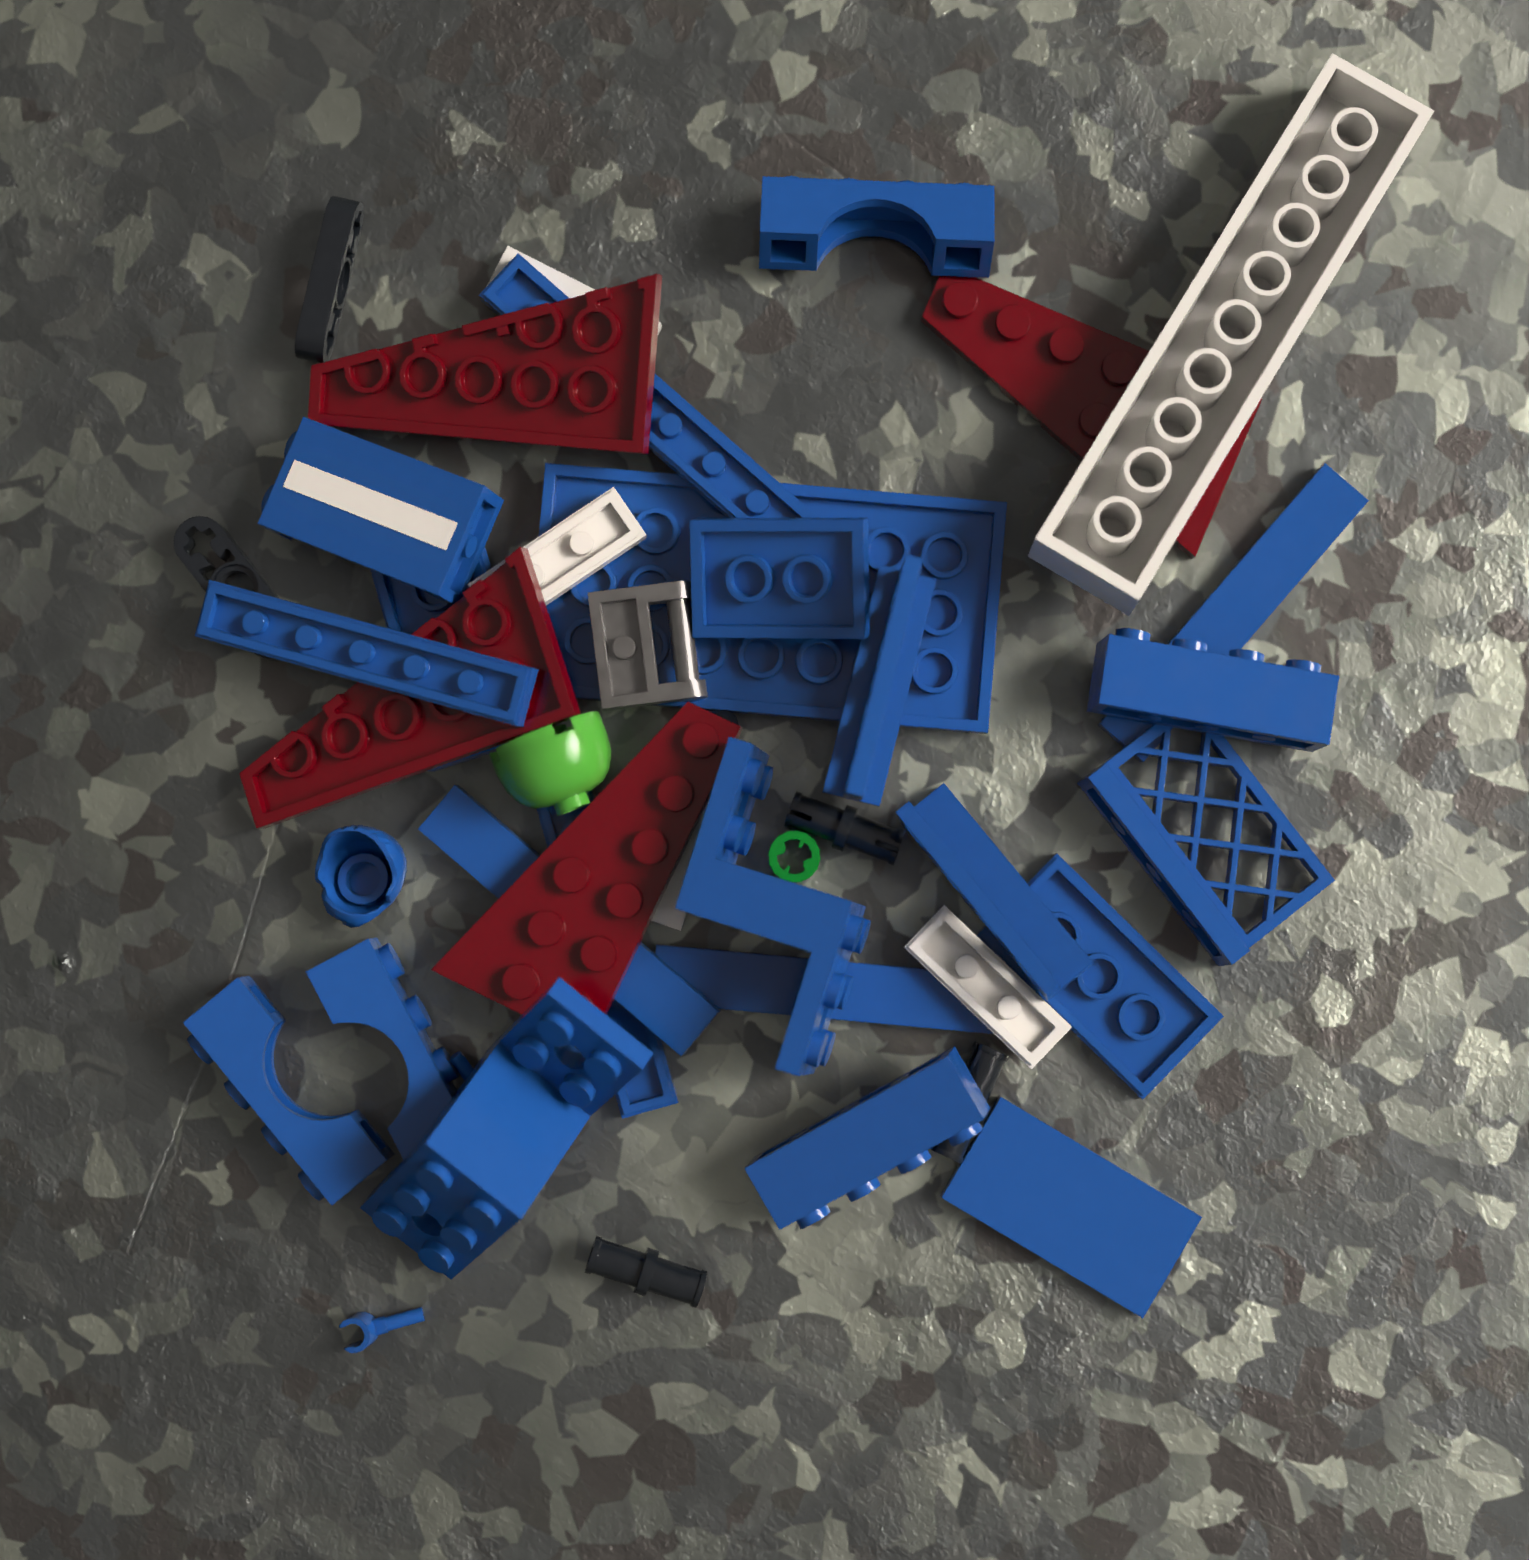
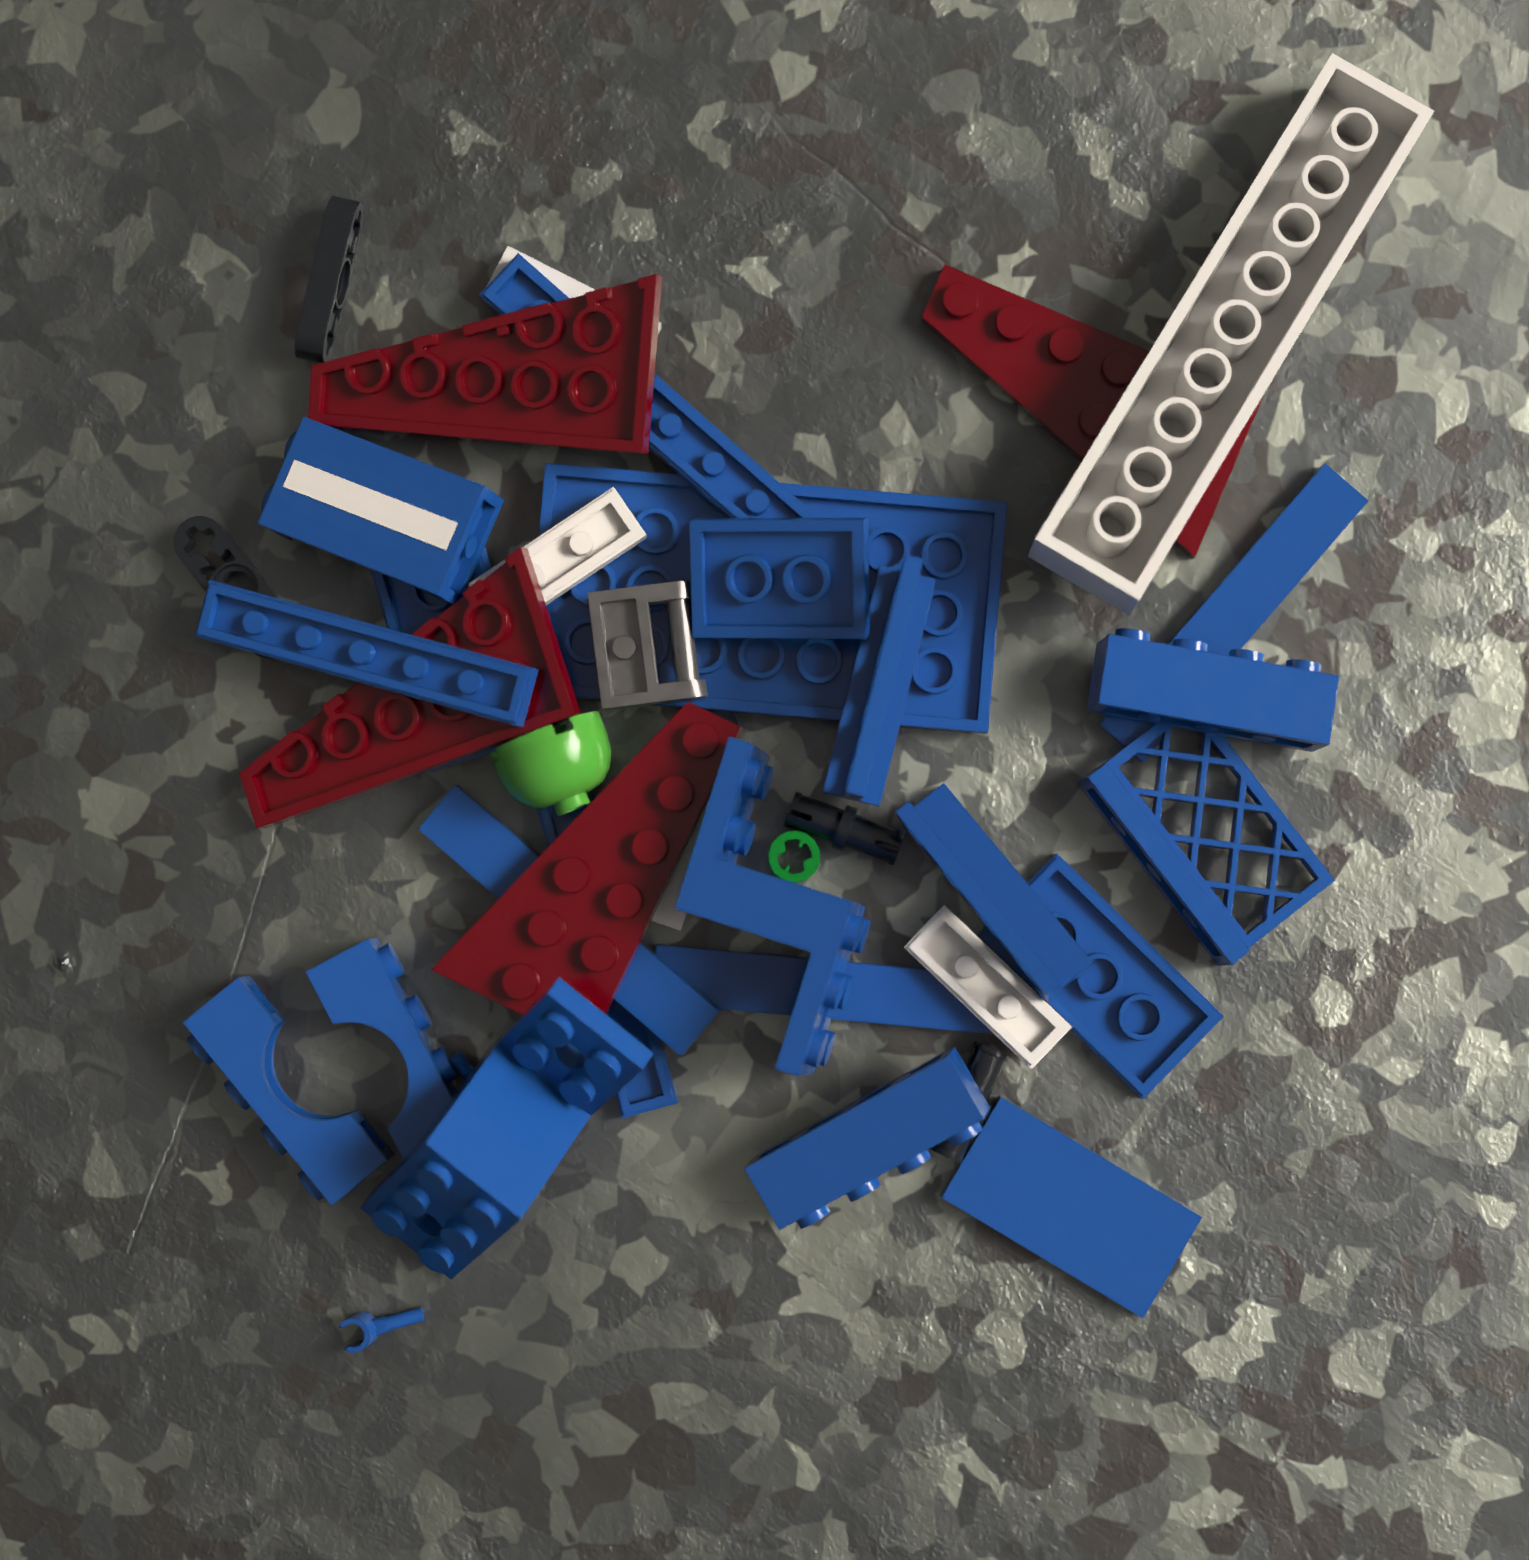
blue hair [315,825,407,928] -> none
black pin [585,1236,708,1308] -> none
blue arch [759,176,995,278] -> none

